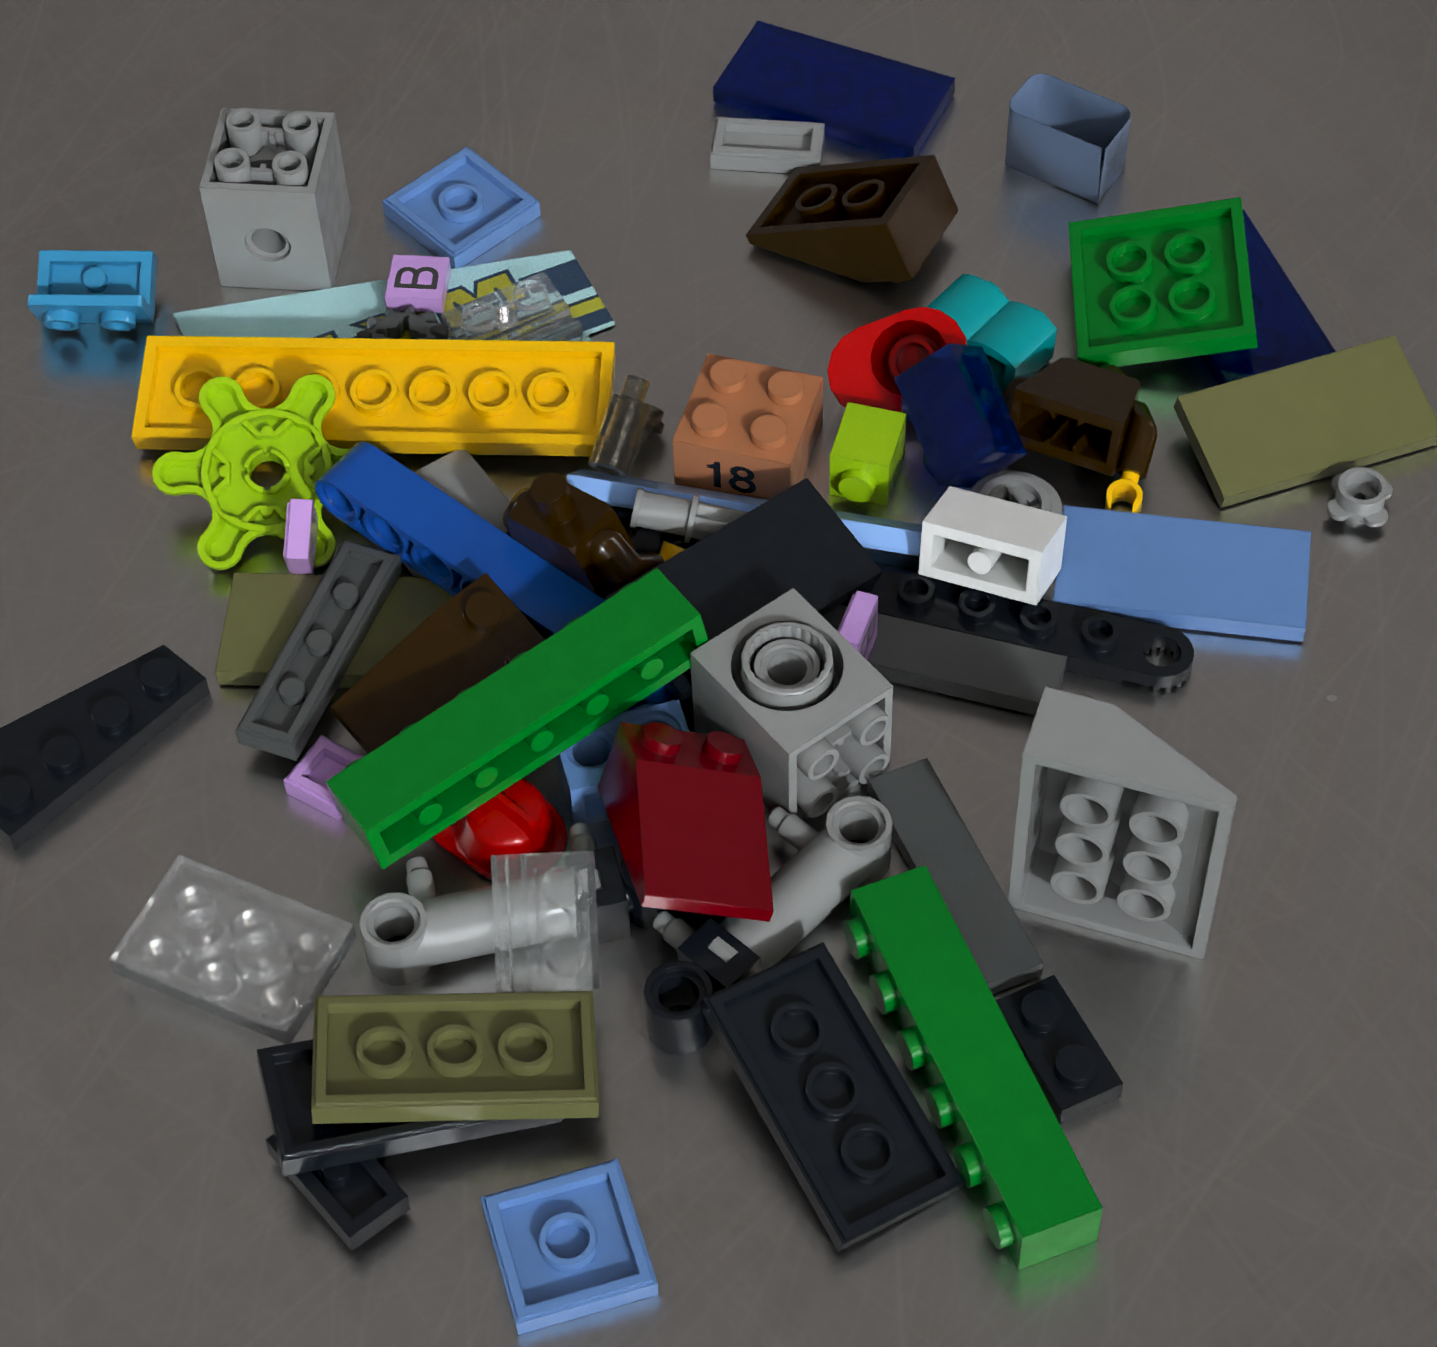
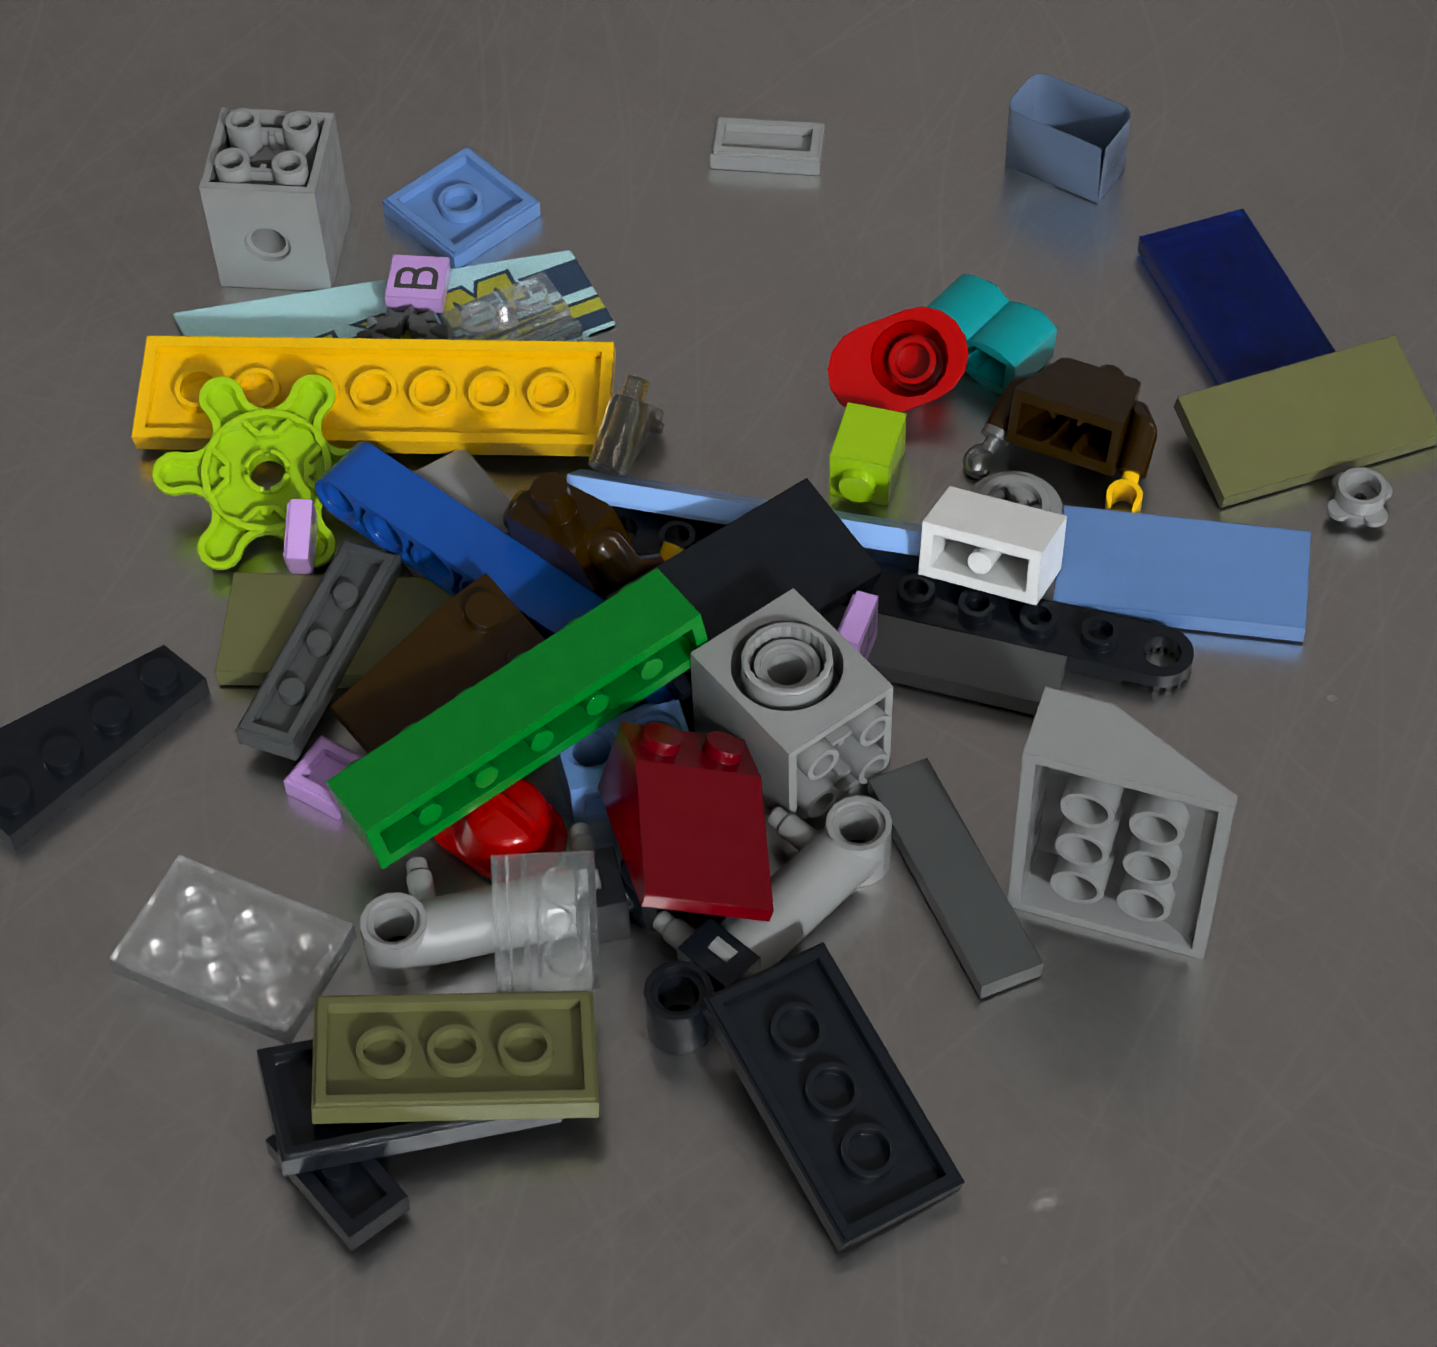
dark azure bracket [27,250,158,331] -> none
medium blue tile [480,1158,659,1335] -> none
light grey axle [630,488,748,544] -> none
nougat brick [672,353,823,500] -> none
clear blue tile [713,21,955,158] -> none
dark brown slope [746,155,959,283] -> none
green brick [843,865,1103,1270] -> none
clear blue brick [894,343,1027,488] -> none
black plate [996,975,1123,1124] -> none
green plate [1068,197,1258,367] -> none

